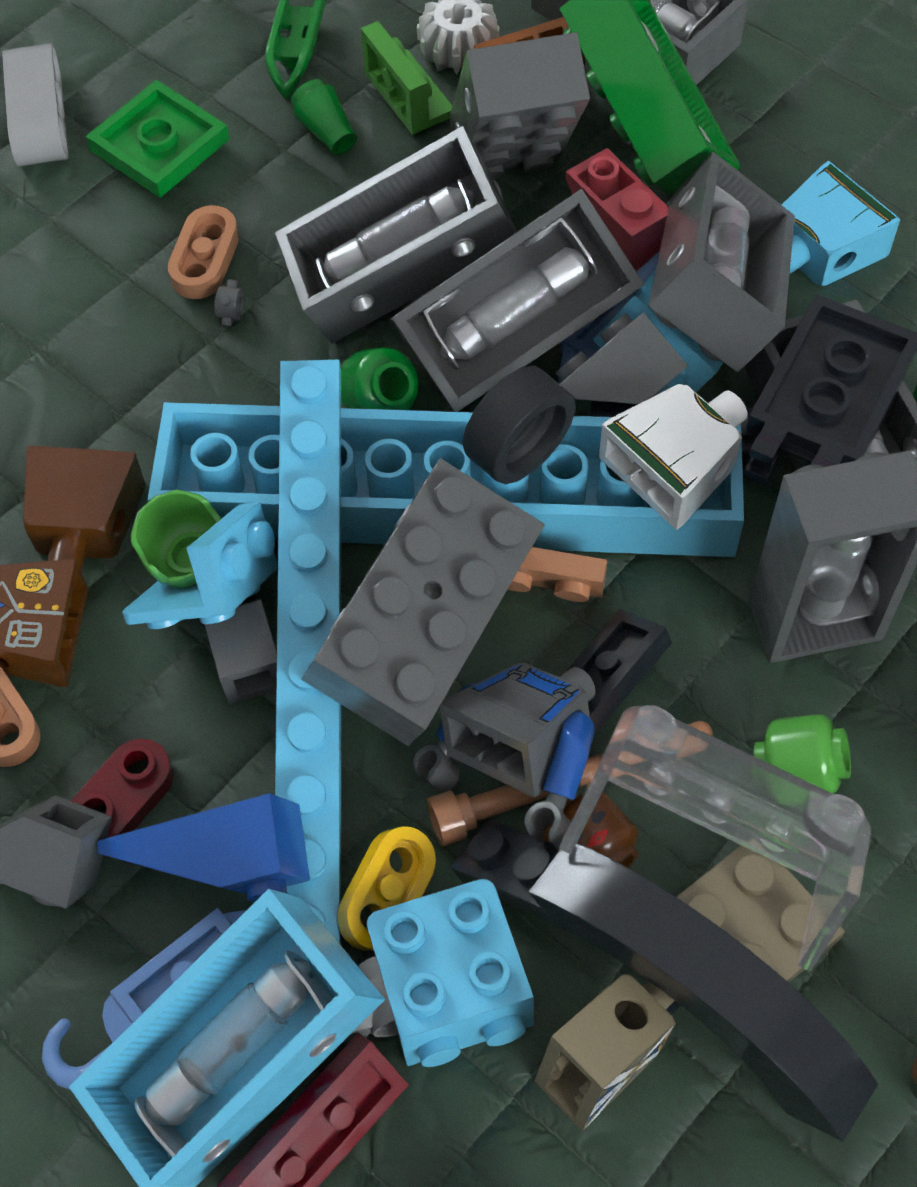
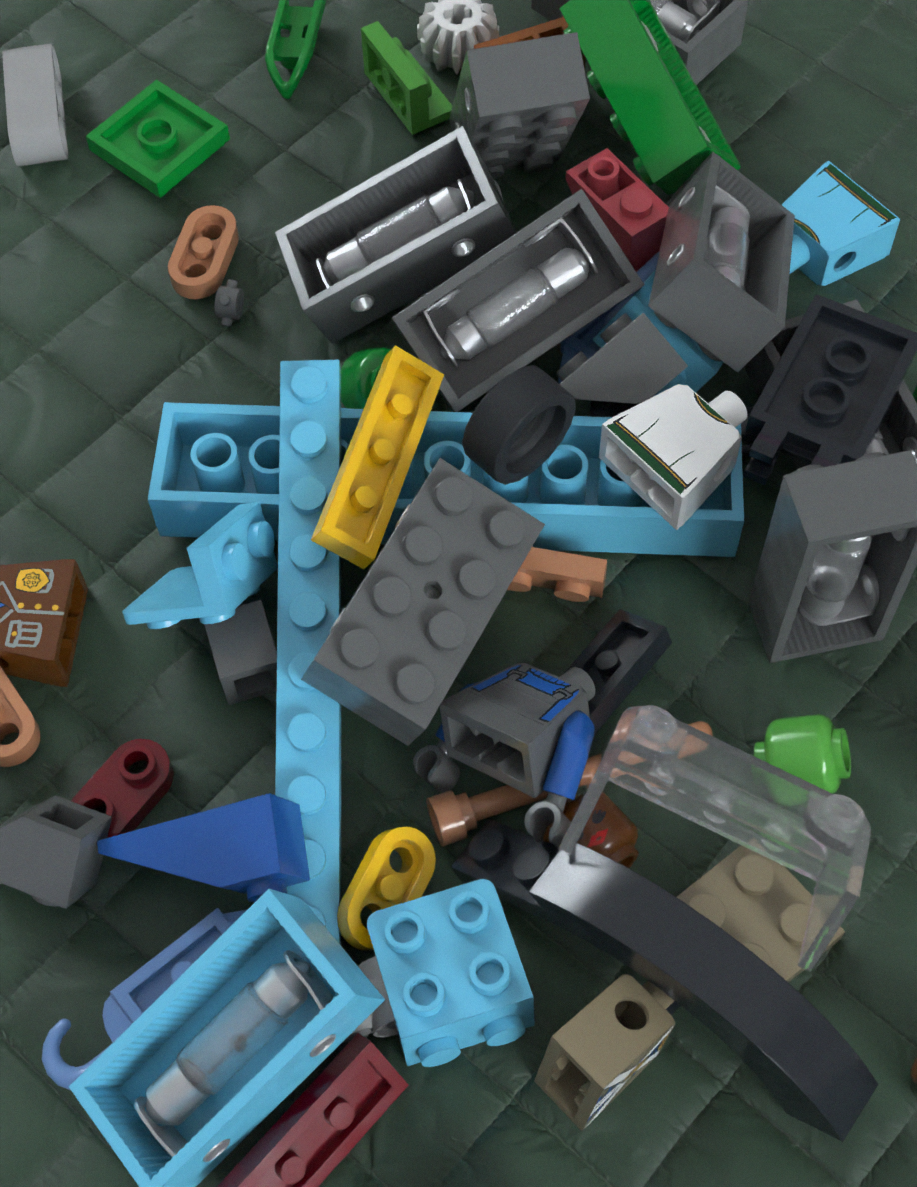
reddish brown torso [23,446,145,573] -> none
bright green hair [131,489,221,589] -> none
green cone [291,79,357,155] -> none
none -> yellow plate [311,345,444,569]

